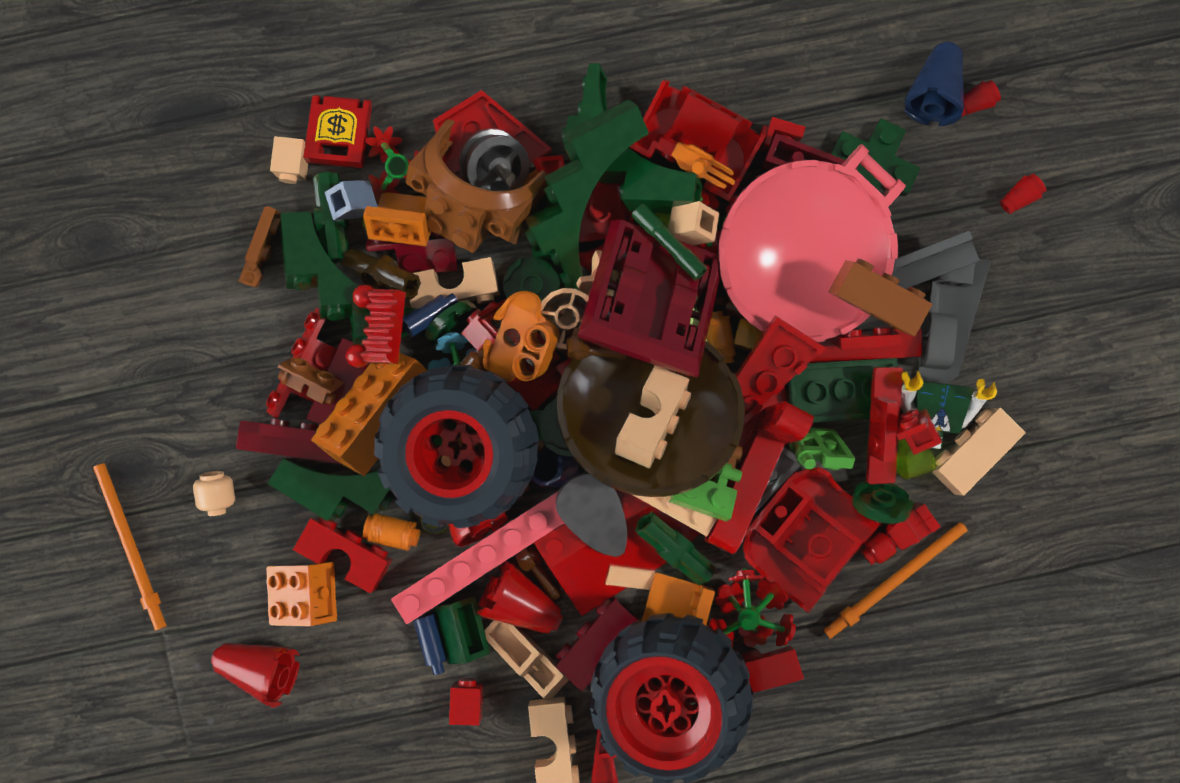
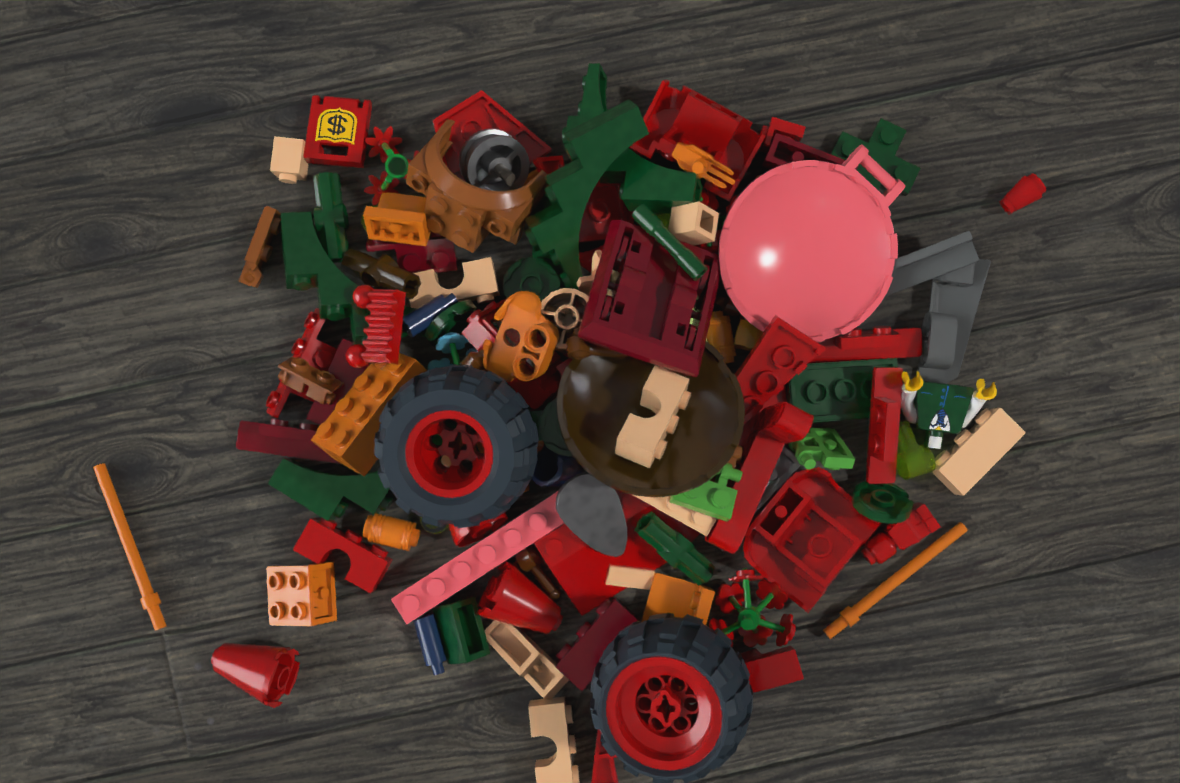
light nougat head [193,471,235,516] -> none
sand blue brick [325,180,378,220] -> none
red brick [449,678,483,726] -> none
dark orange brick [828,258,933,337] -> none
red bracket [896,408,942,455] -> none
dark blue cone [904,42,964,126] -> none
red cone [961,80,1001,117] -> none

